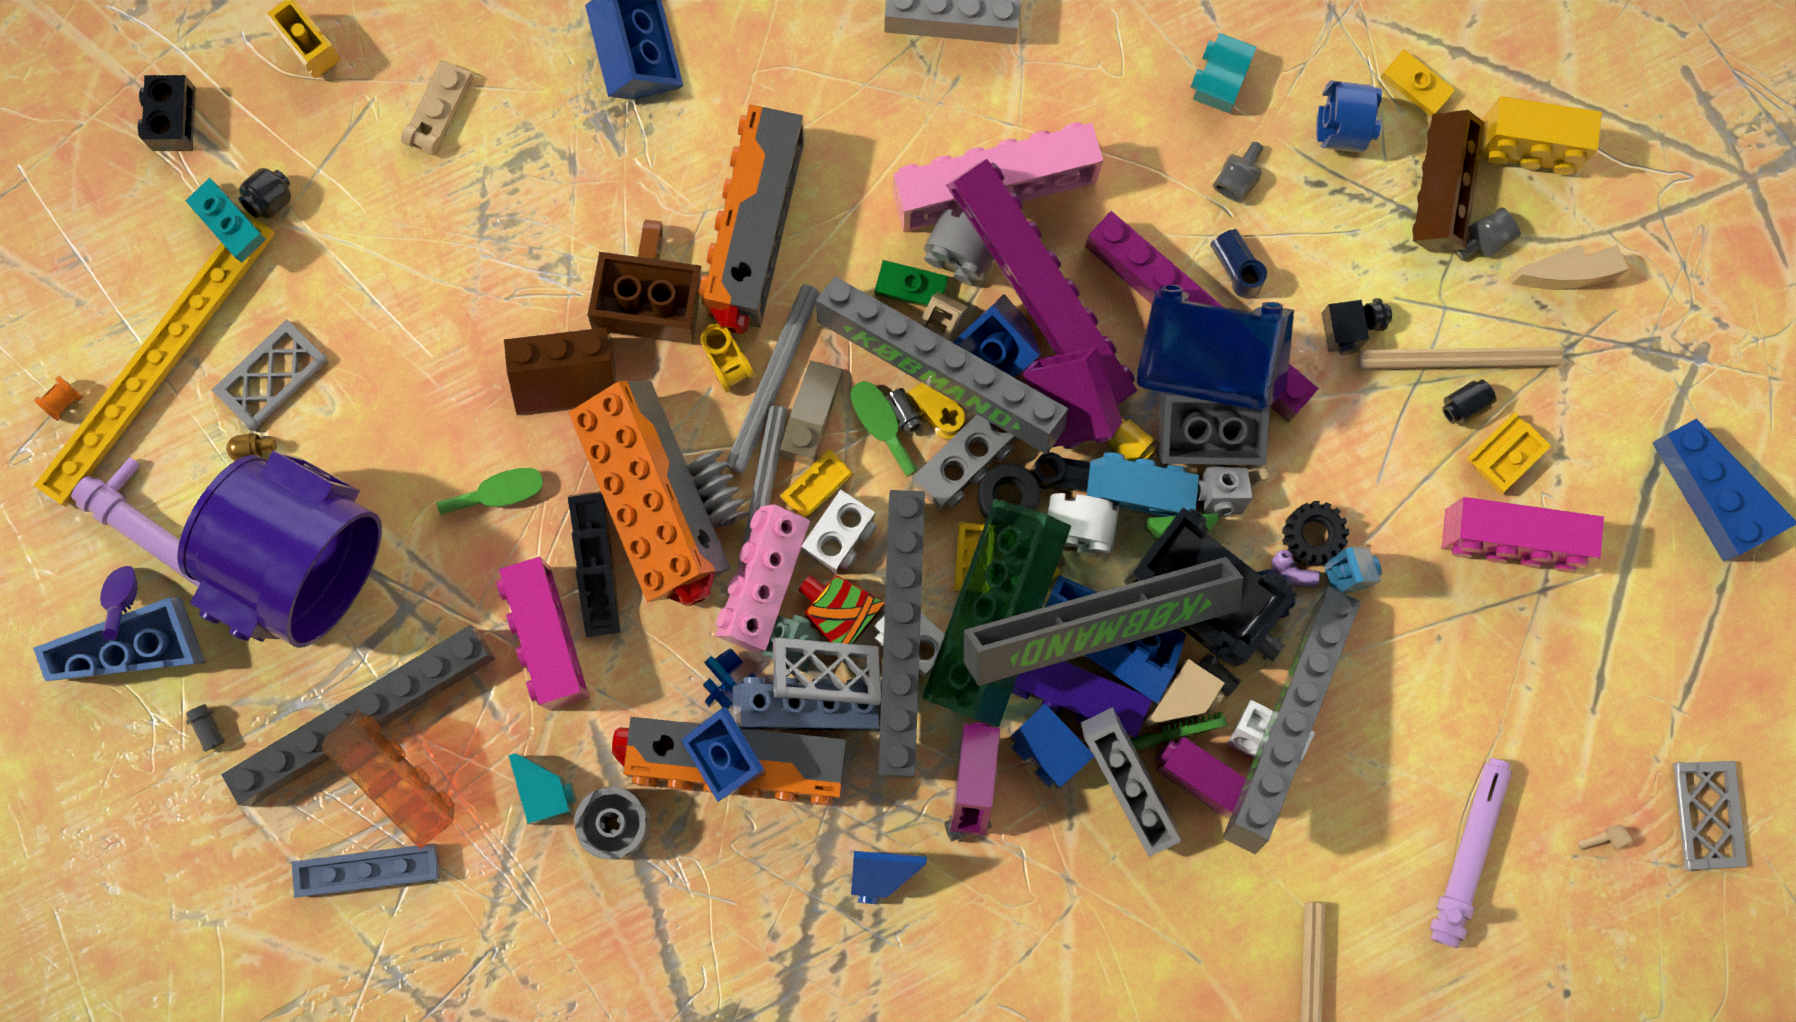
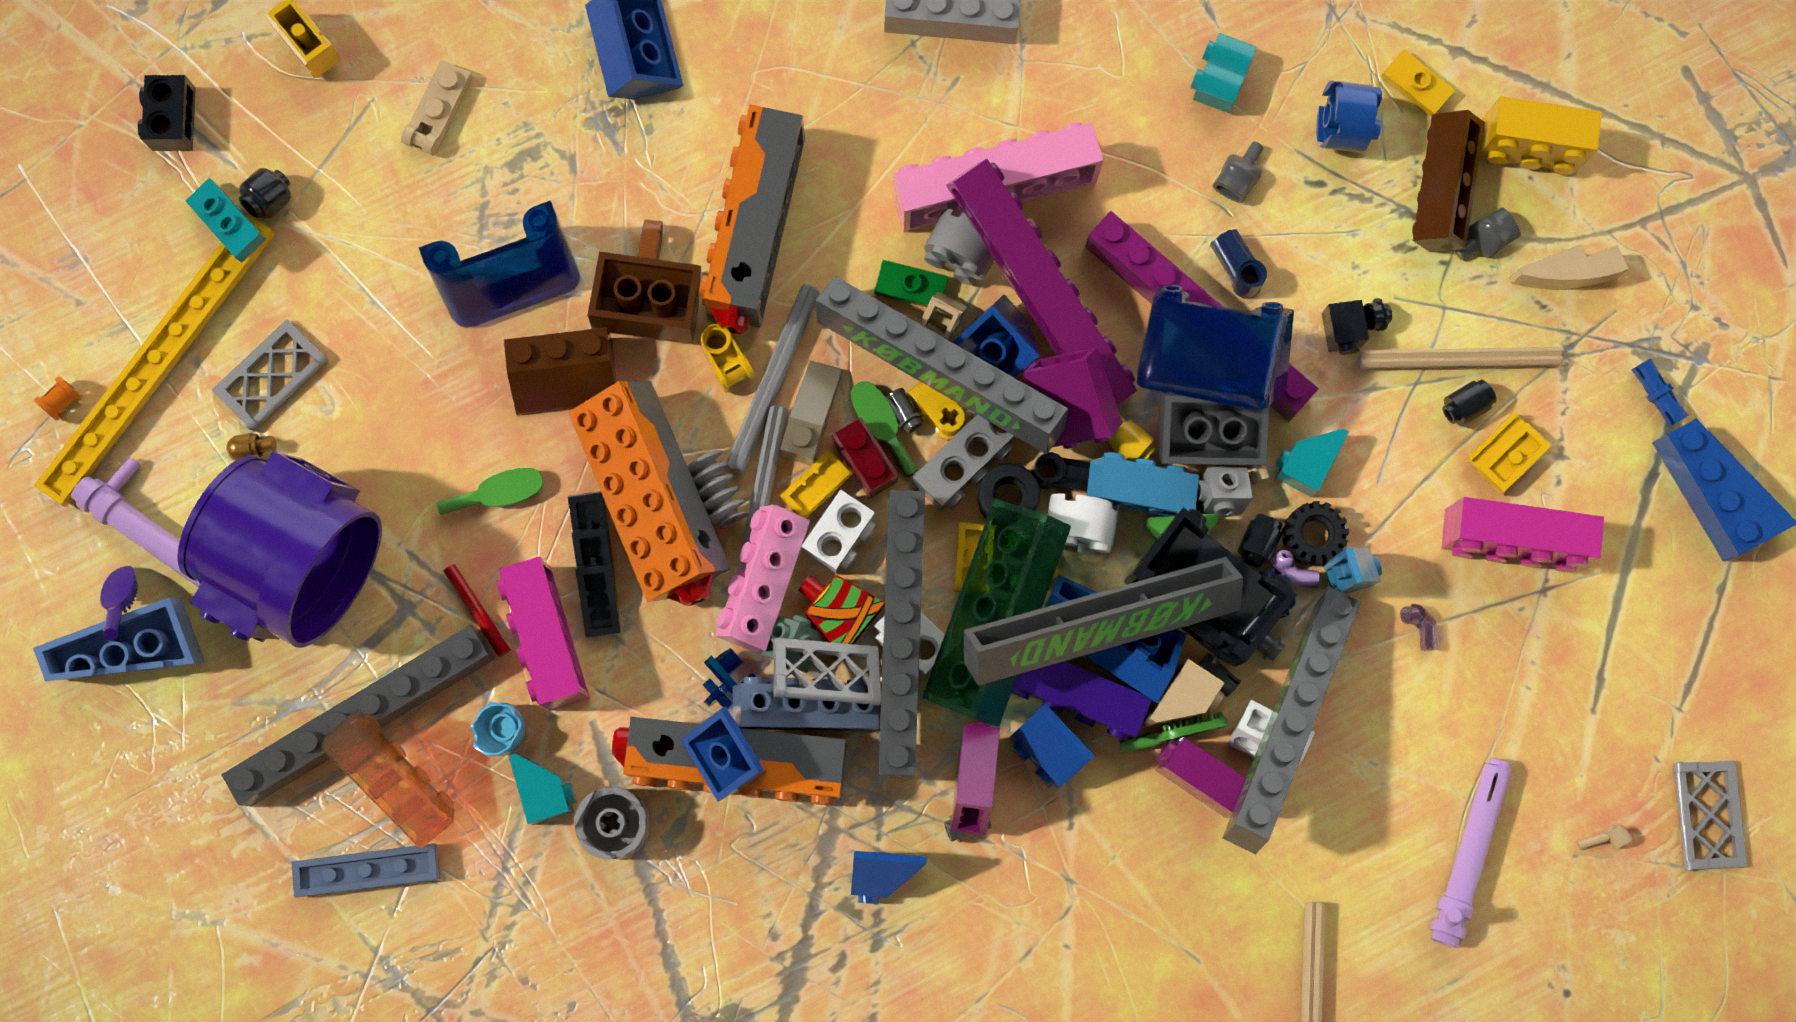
dark grey pin [186,704,225,752] -> none
light grey brick [1081,707,1181,857] -> none
none -> clear blue windscreen [418,200,580,328]
none -> red bar [443,564,511,657]
none -> medium azure hair [471,702,526,756]
none -> dark red brick [832,417,898,499]
none -> black brick [1237,514,1282,568]
none -> teal slope [1275,428,1349,497]
none -> arm [1400,603,1438,651]
none -> blue pin [1632,358,1689,427]

